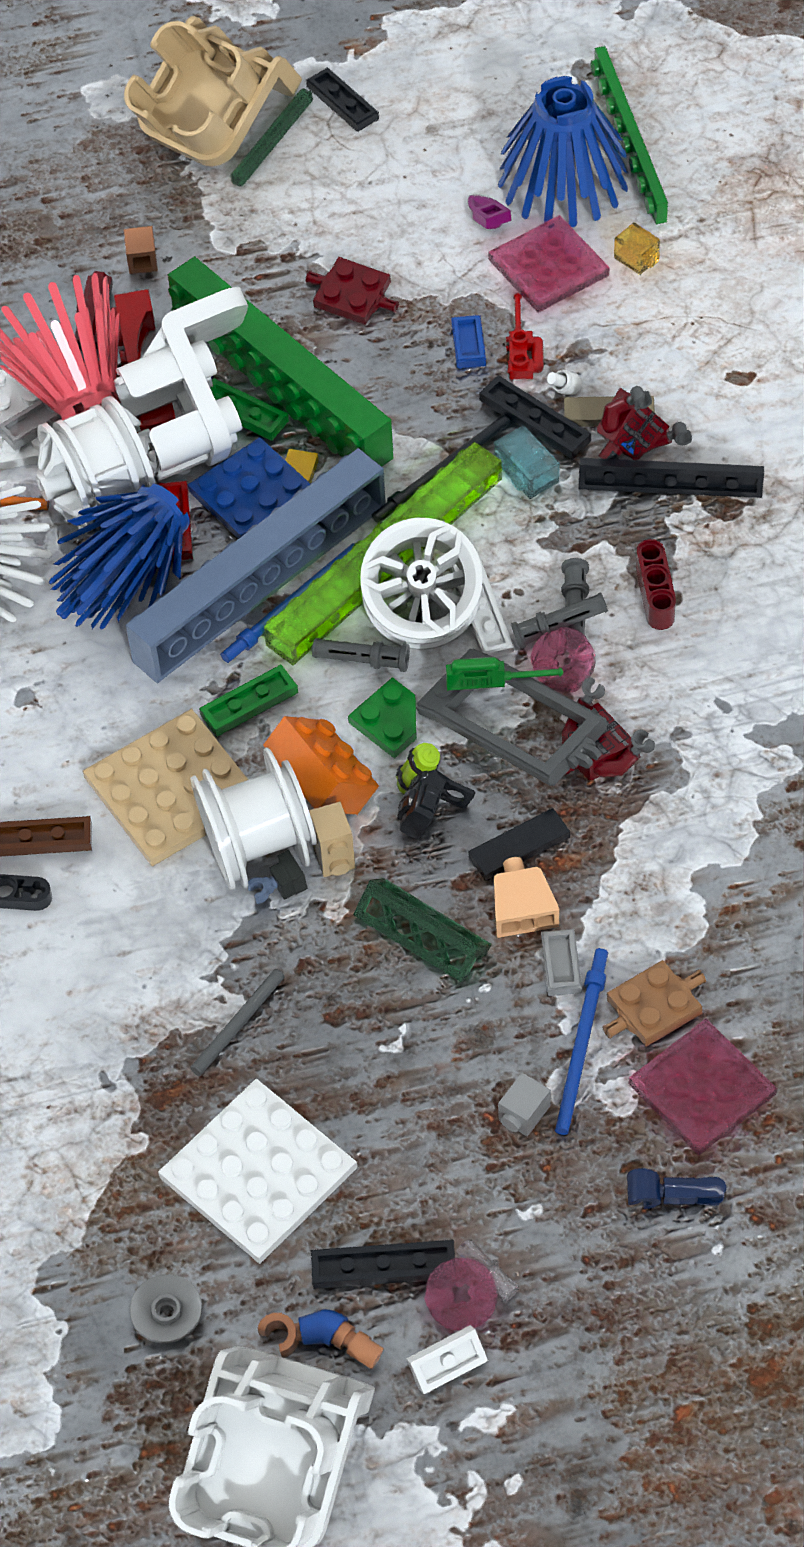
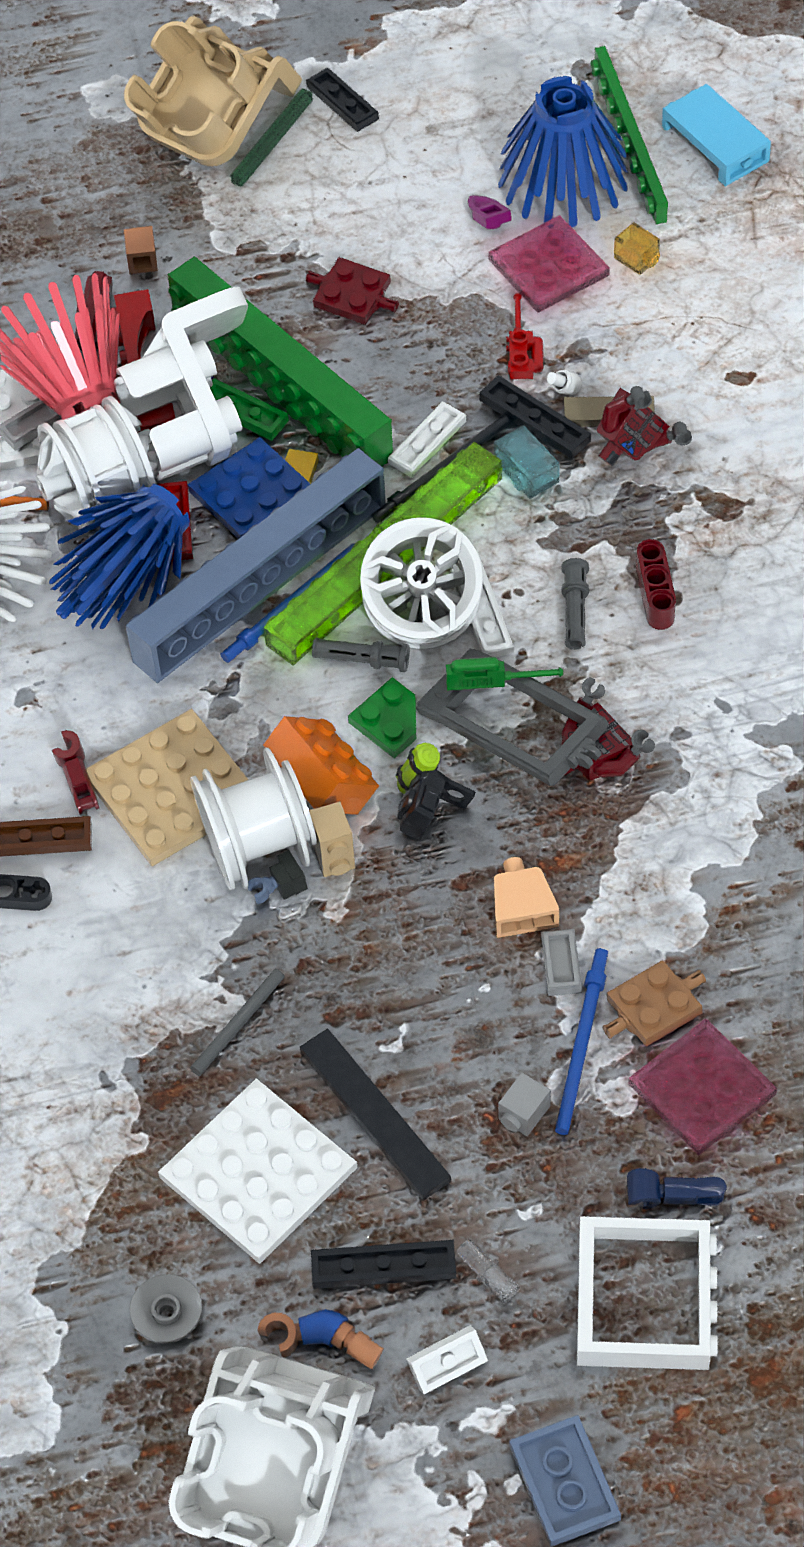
green plate [199,664,298,737] -> none
clear green fence [353,878,492,982] -> none
clear pink plate [425,1258,498,1330] -> none
blue tile [451,315,486,369] -> none
black tile [468,808,570,881] -> none
dark grey pin [511,592,608,649] -> none
clear pink plate [531,627,596,692] -> none
black plate [579,458,764,498] -> none
none -> dark red piece [52,730,100,816]
none -> black tile [300,1028,451,1201]
none -> white tile [388,401,466,478]
none -> sand blue plate [509,1415,621,1547]
none -> white window [577,1217,718,1370]
none -> medium azure panel [662,84,771,187]

